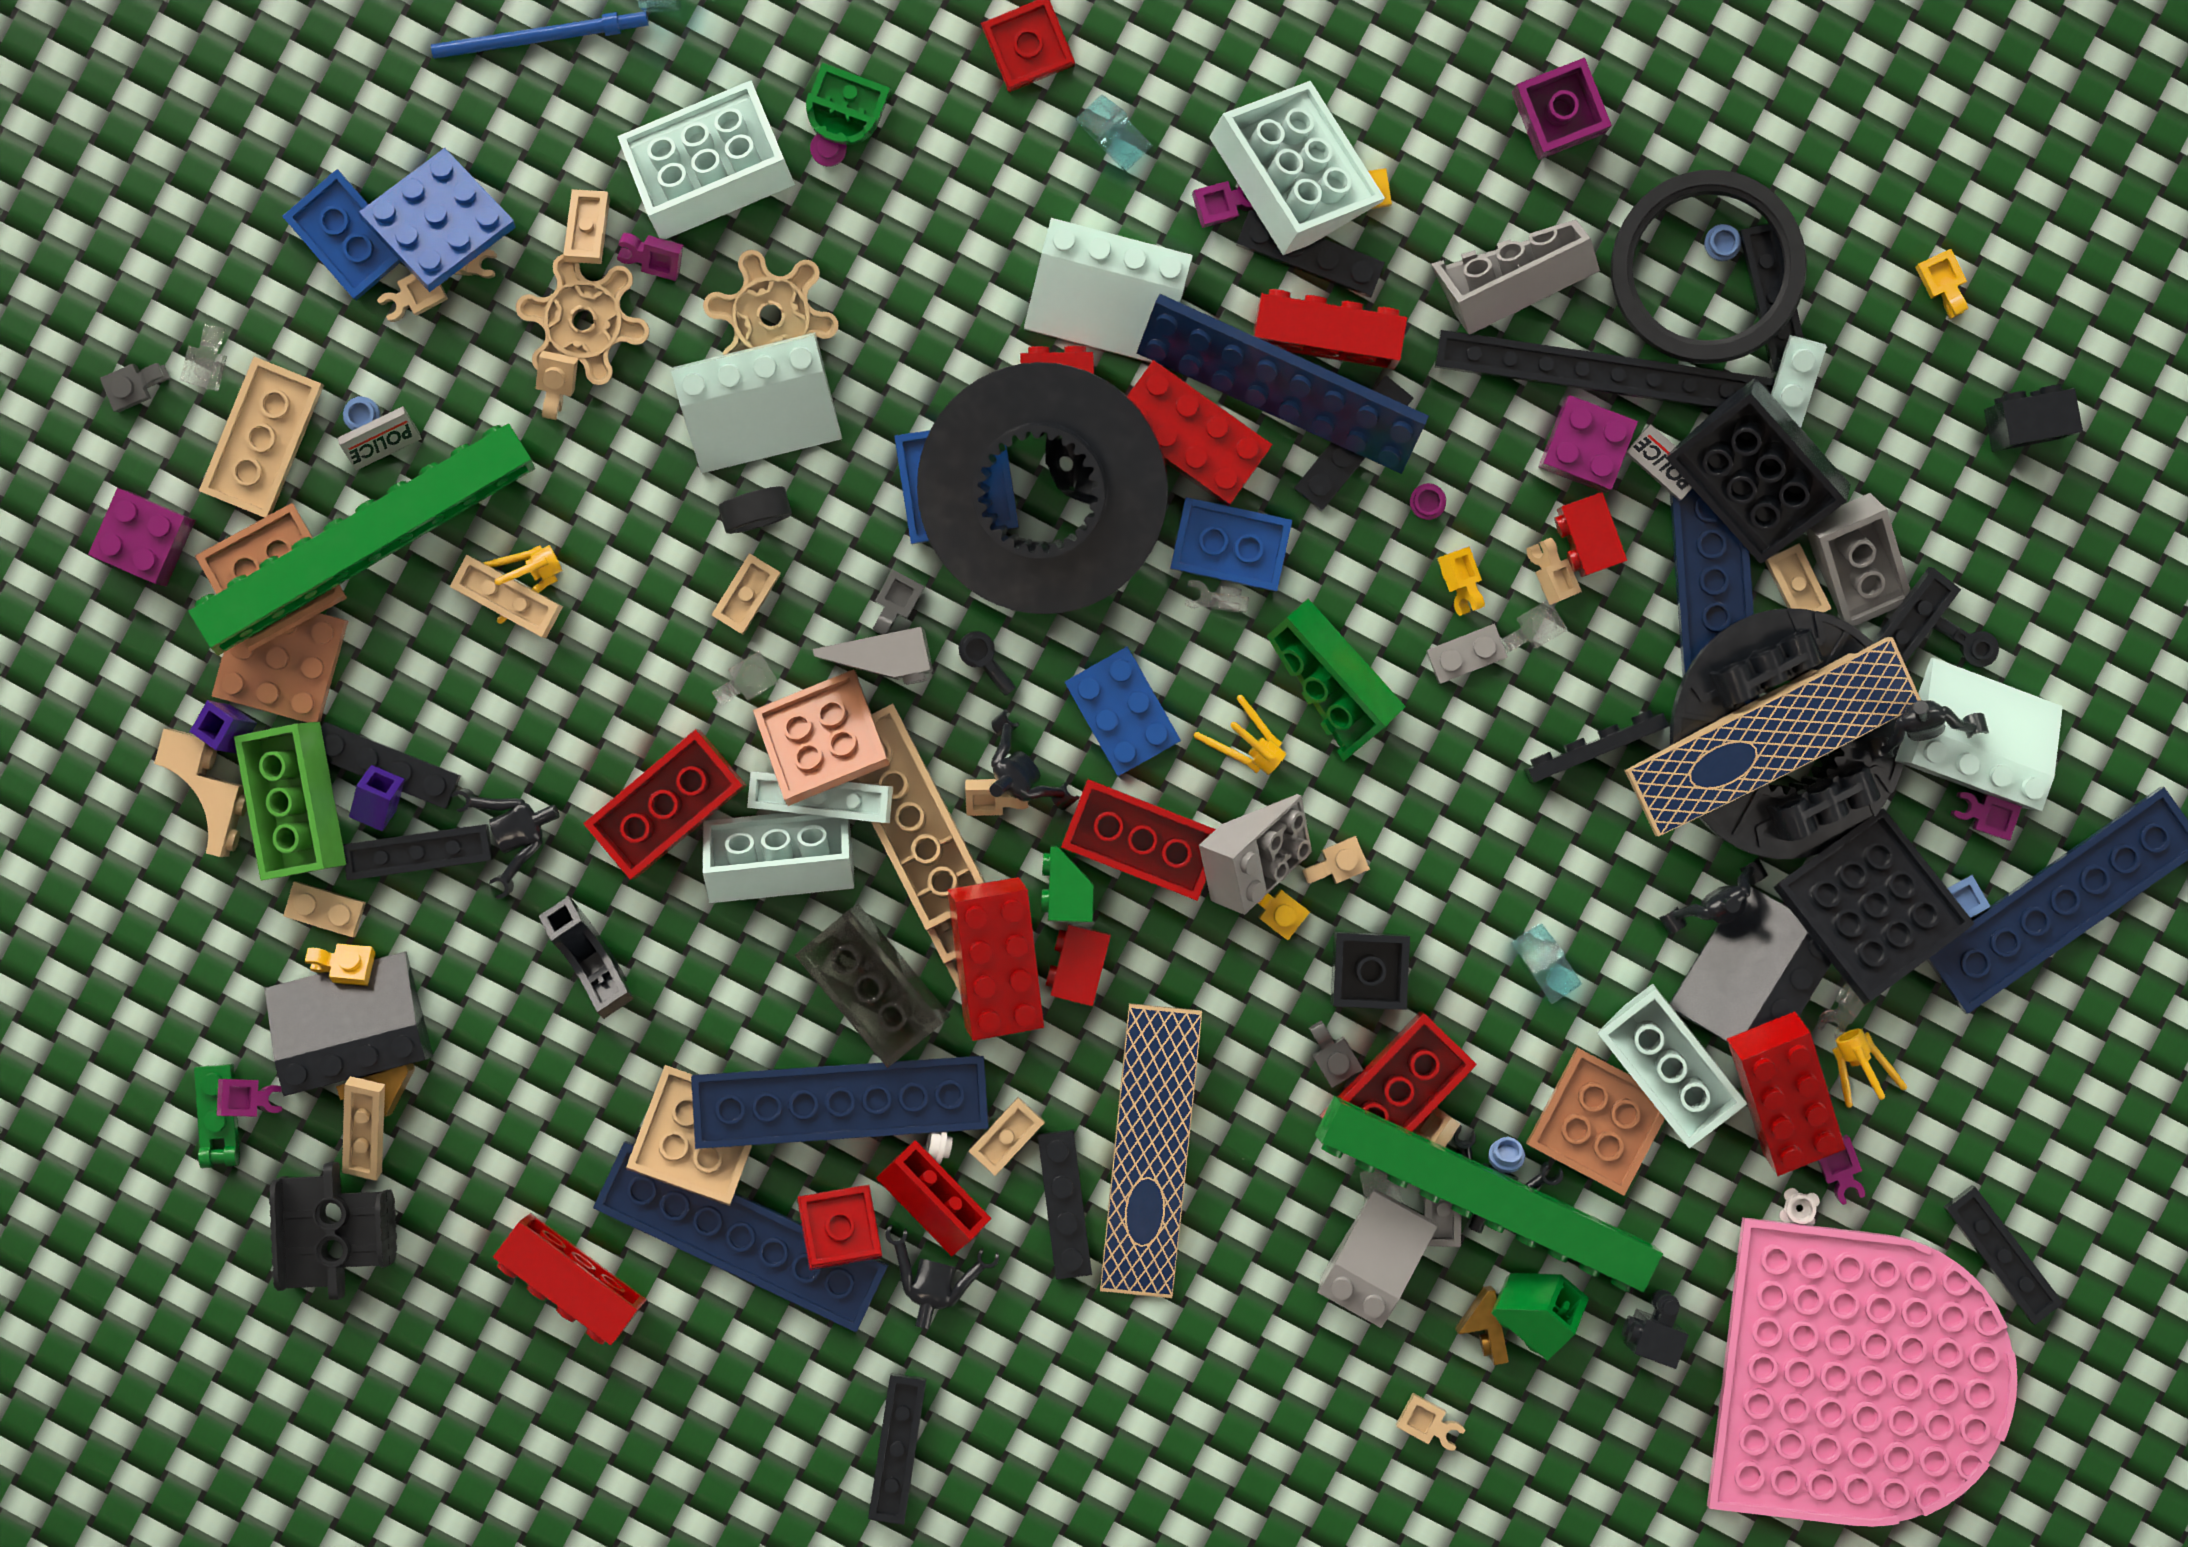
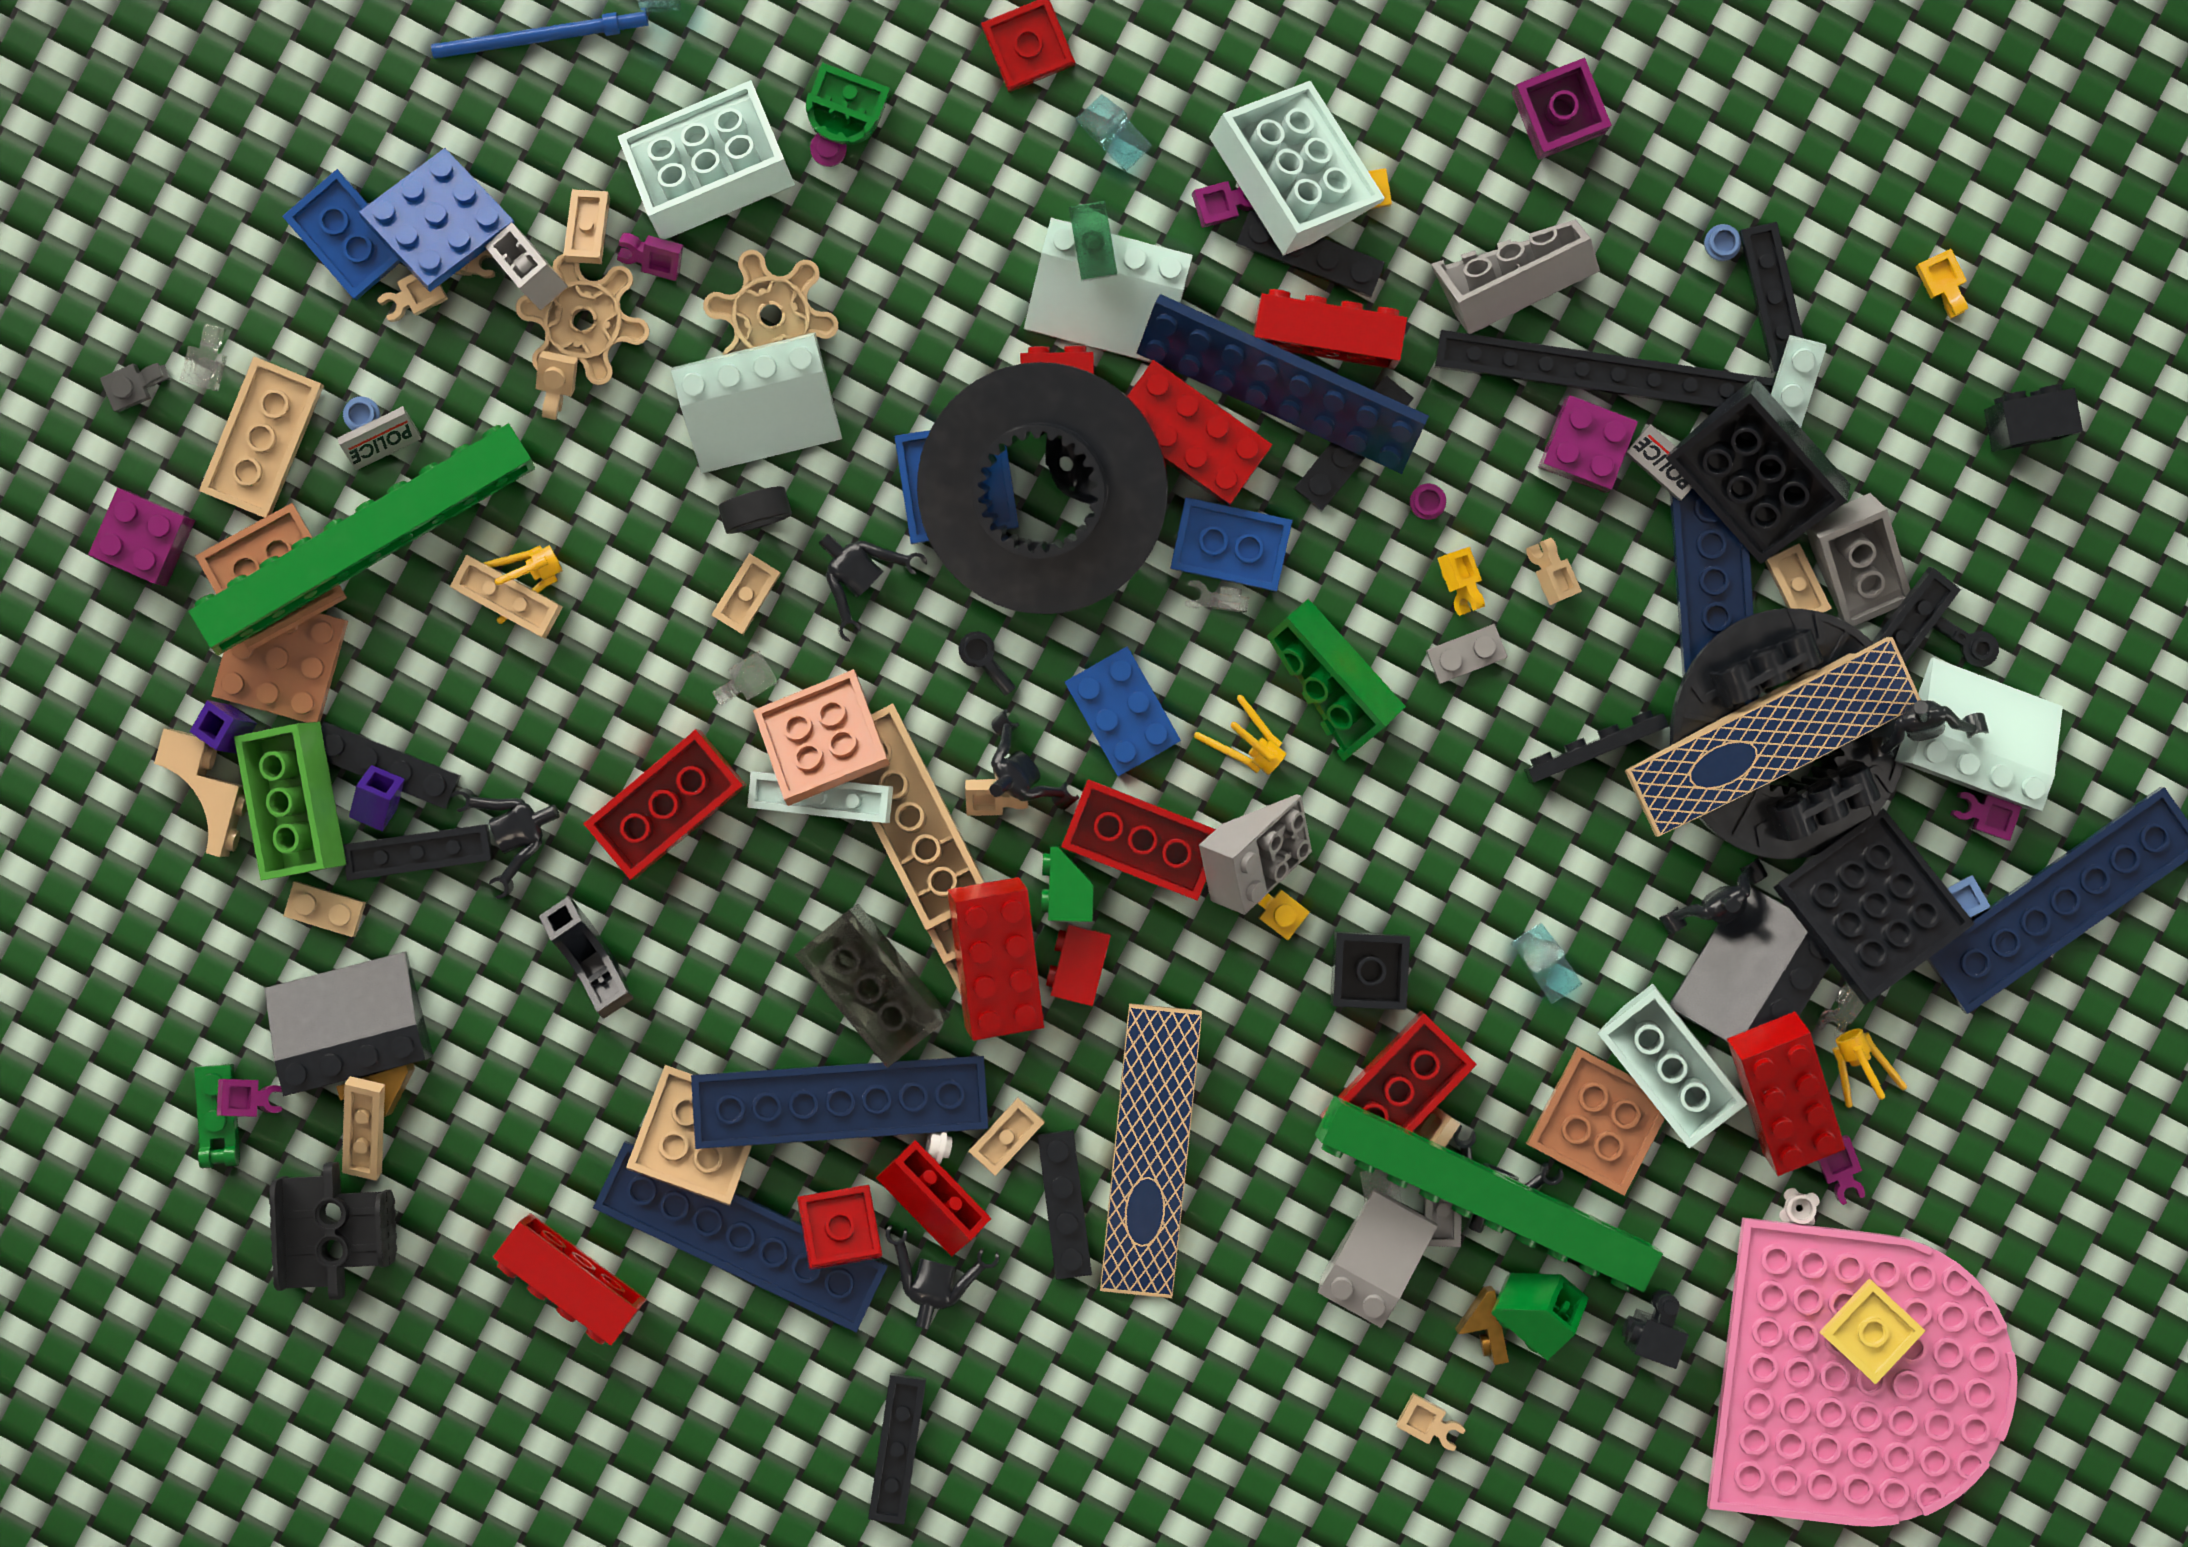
yellow plate [305,944,376,986] -> none
light aqua slope [703,812,854,903] -> none
light grey slope [813,627,934,685] -> none
dark grey plate [873,569,925,635] -> none
tan plate [1302,836,1370,884] -> none
dark grey plate [1309,1020,1363,1088] -> none
medium blue plate [1488,1137,1525,1173] -> none
clear plate [1501,600,1567,653] -> none
red brick [1554,492,1627,577] -> none
black tyre [1611,170,1807,364] -> none
black plate [1943,1185,2063,1325] -> none
none -> light grey brick [485,222,568,310]
none -> black piece [818,533,927,642]
none -> clear green plate [1069,201,1117,282]
none -> light yellow plate [1819,1279,1926,1384]

